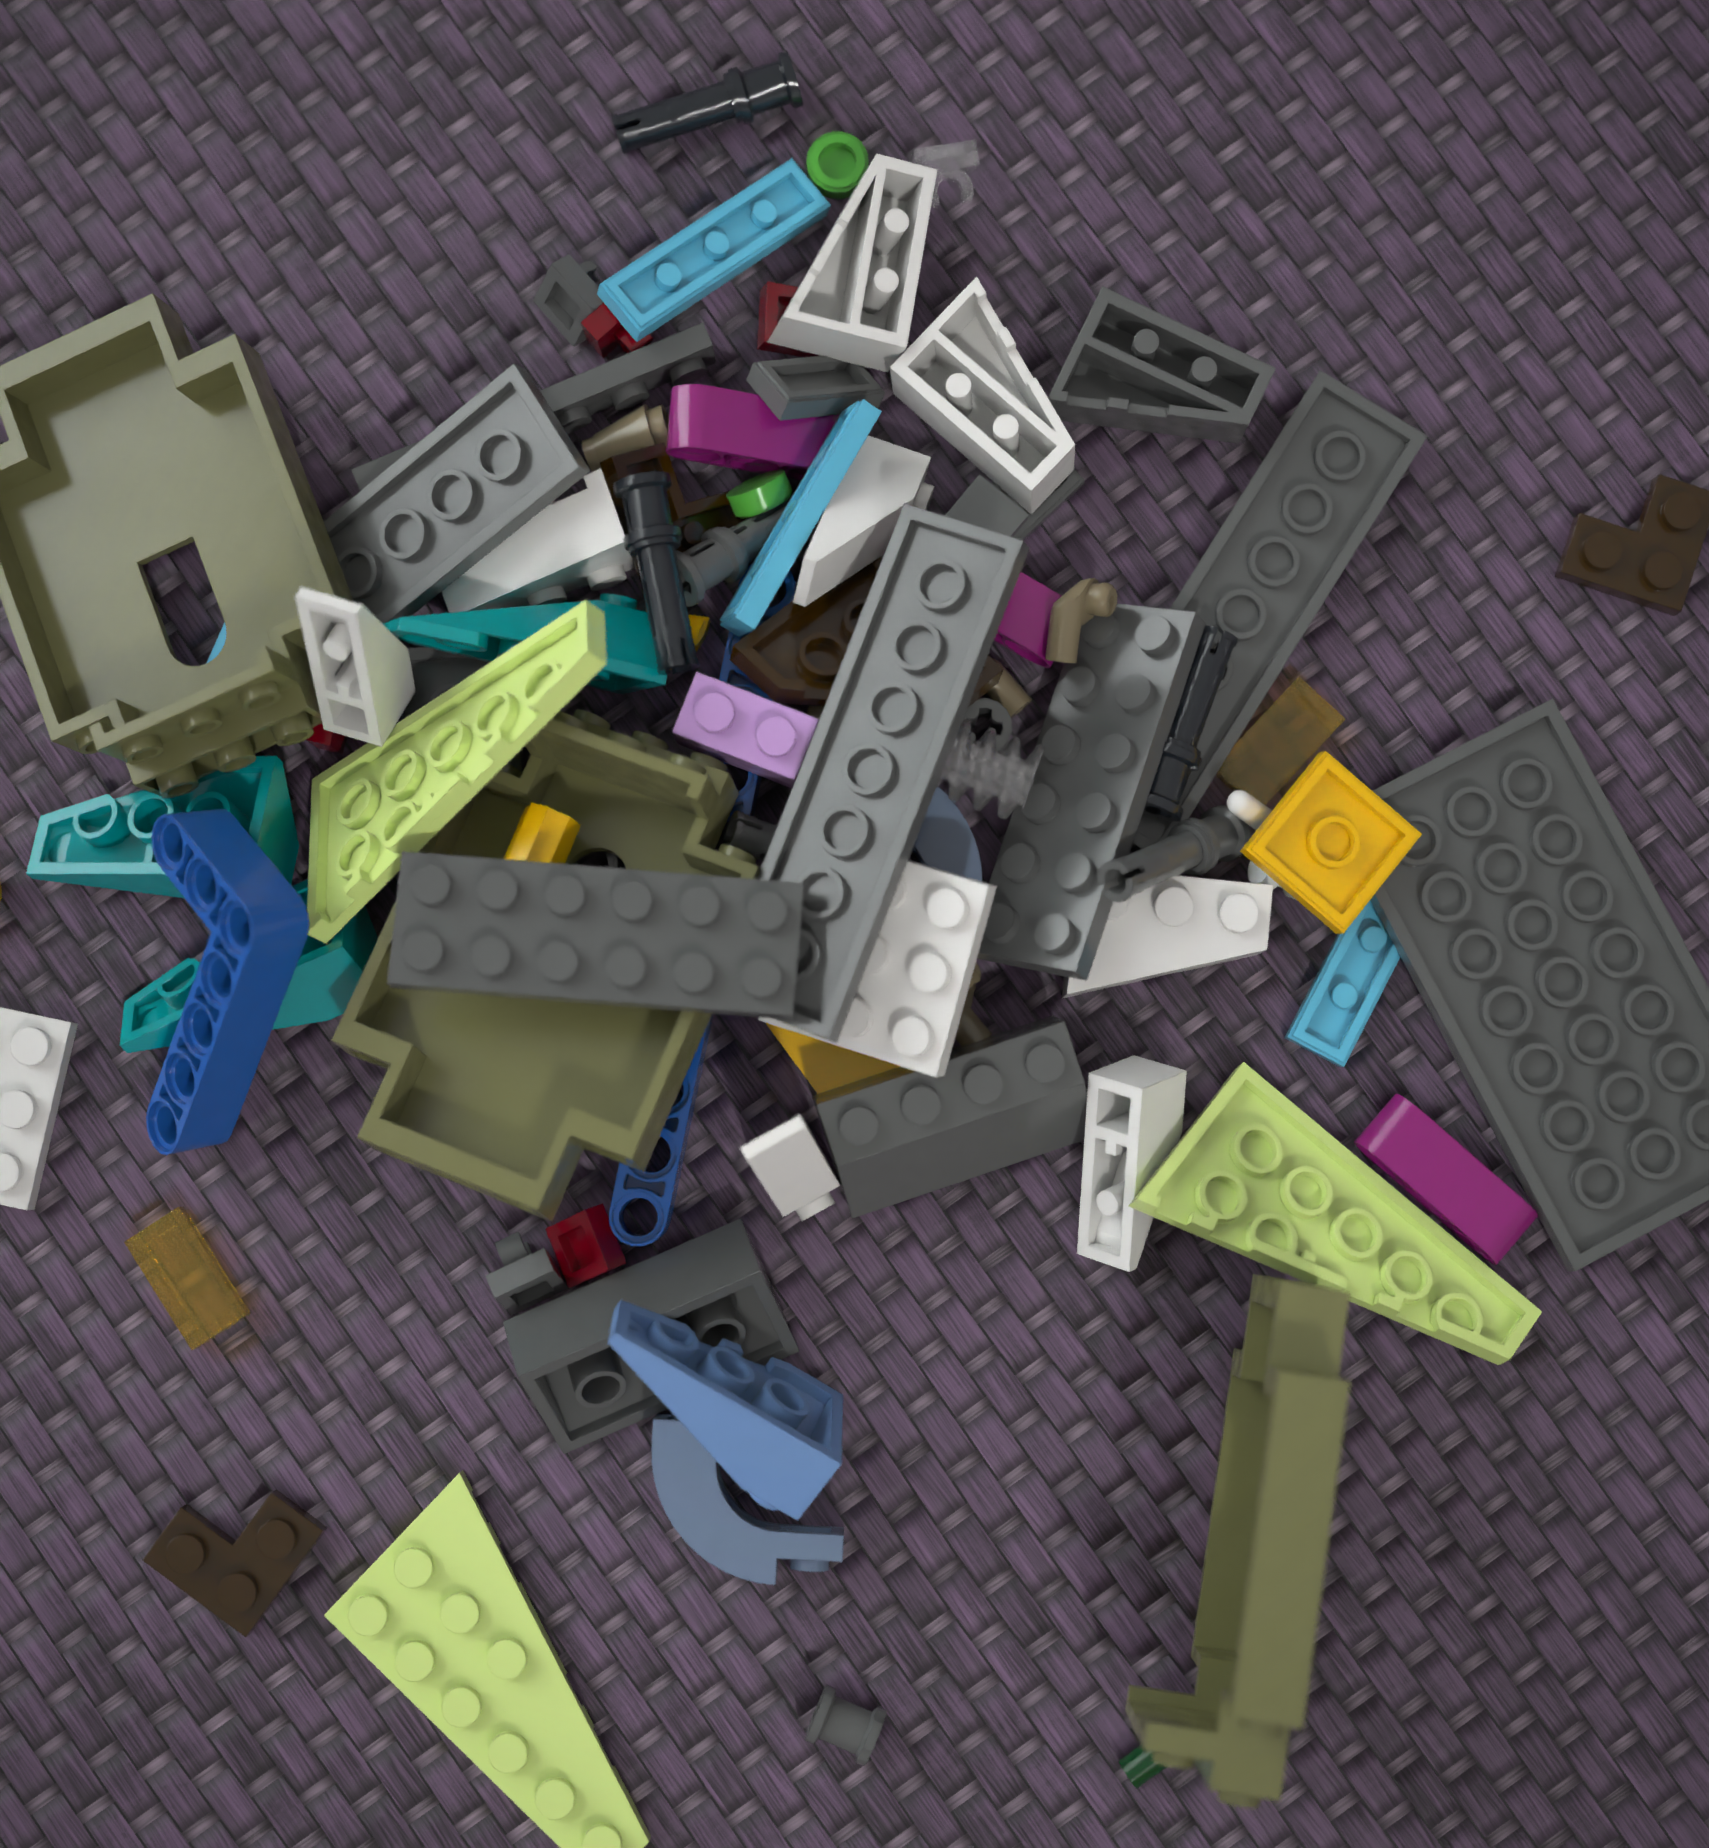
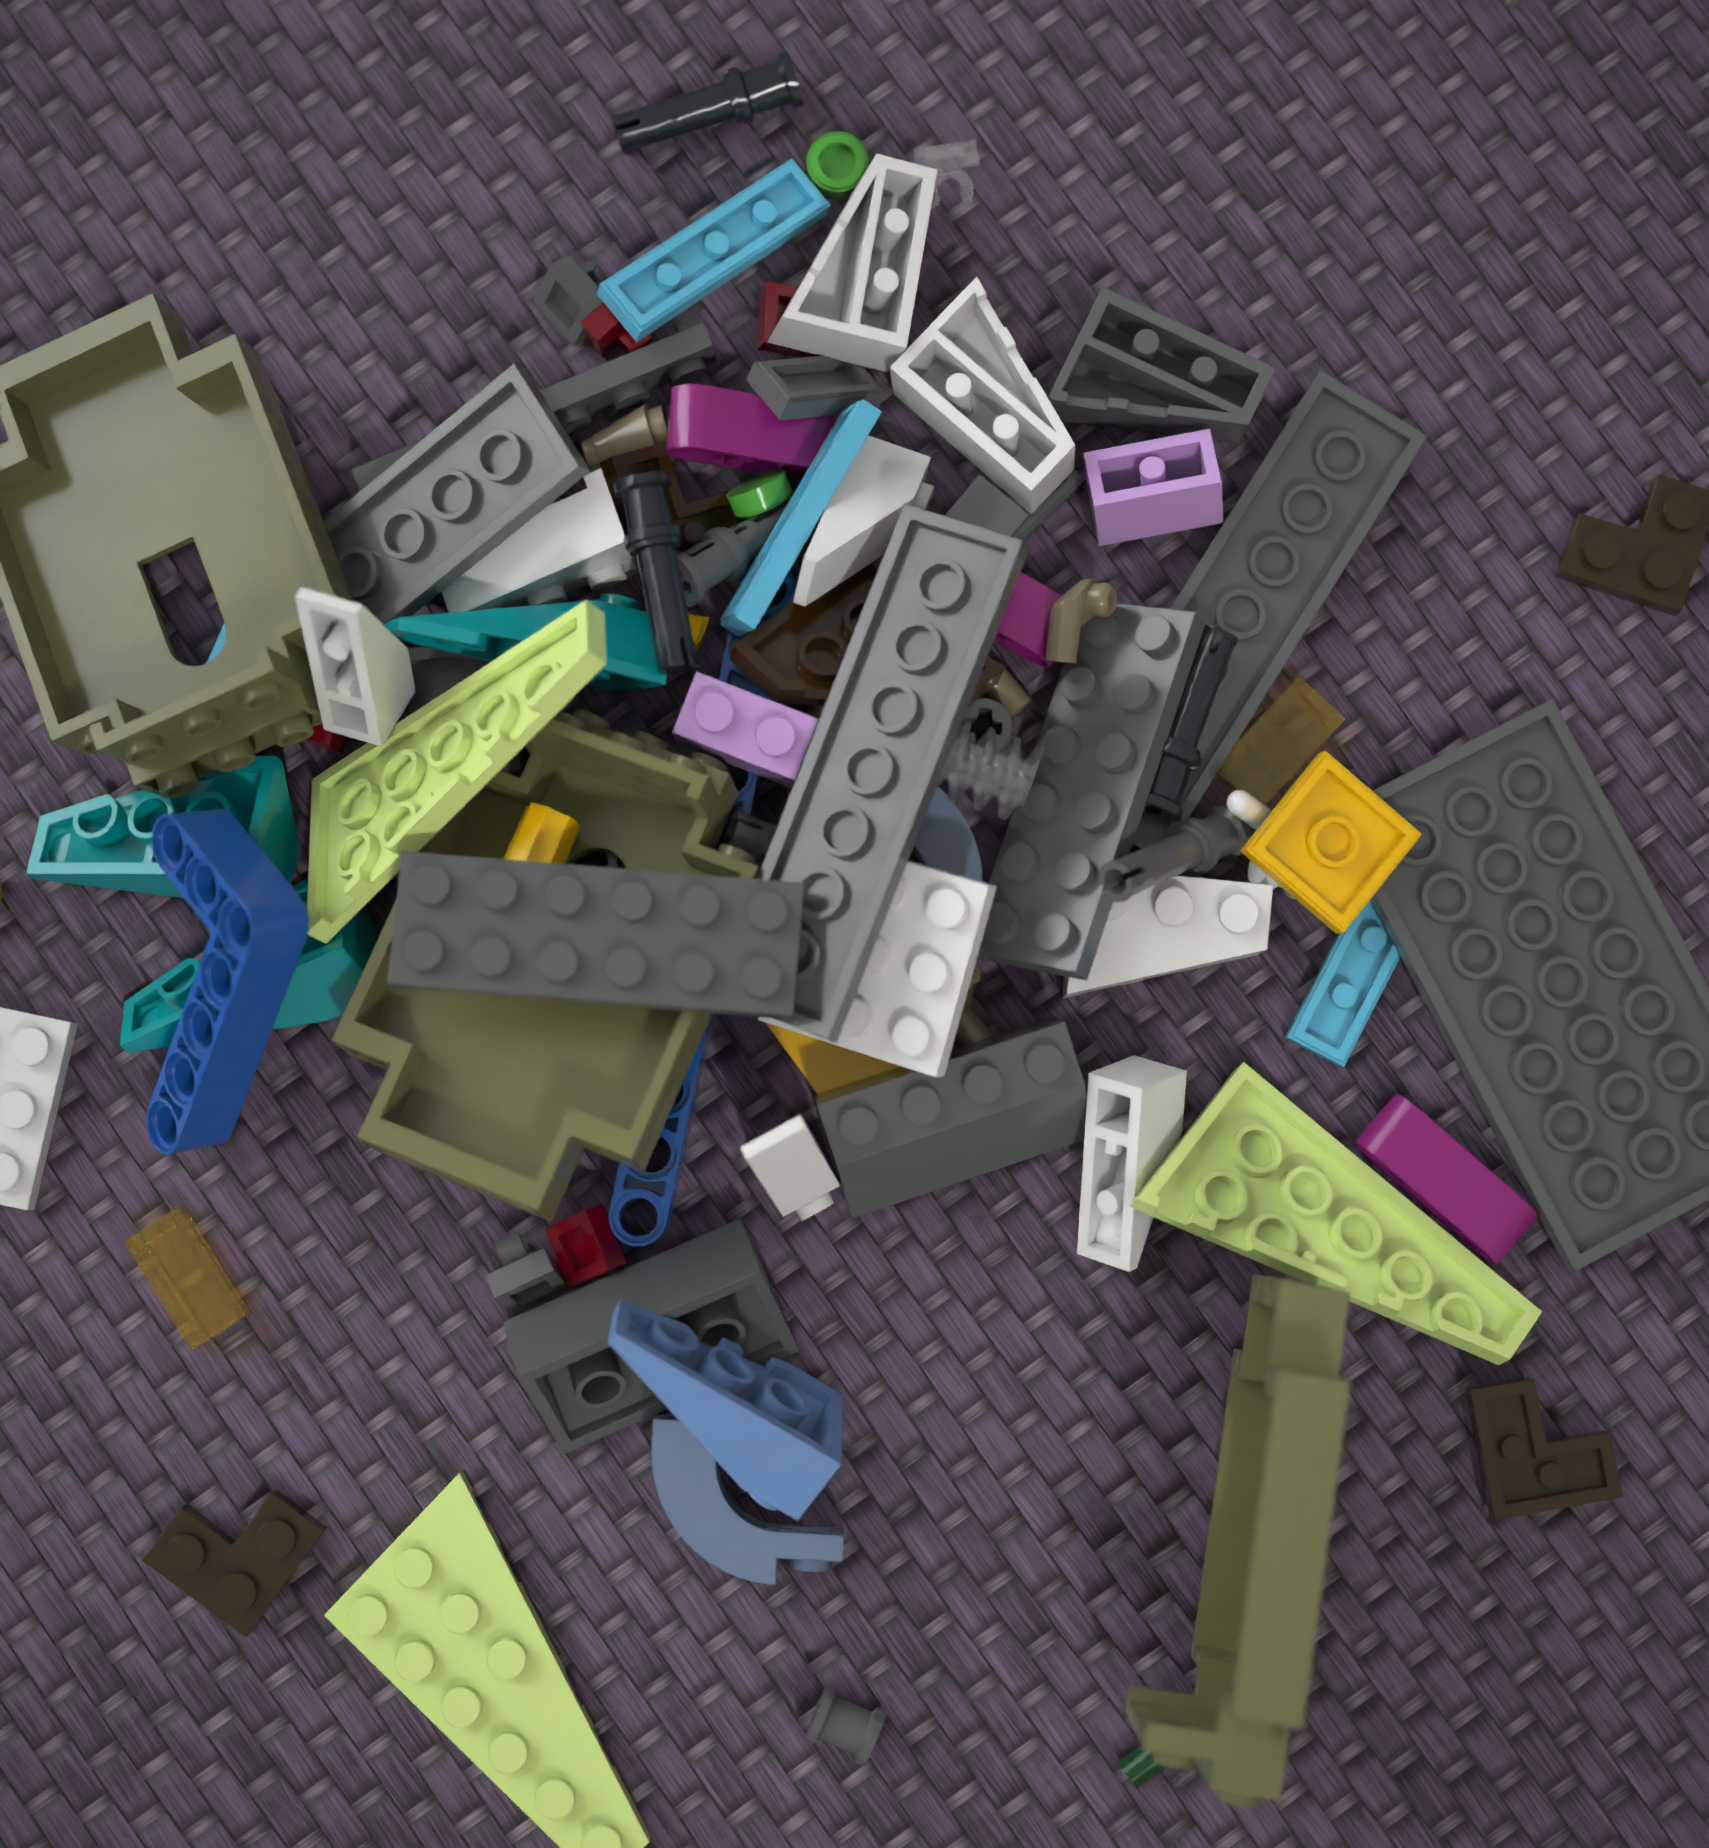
none -> lavender brick [1083,429,1223,546]
none -> dark brown plate [1465,1377,1623,1520]

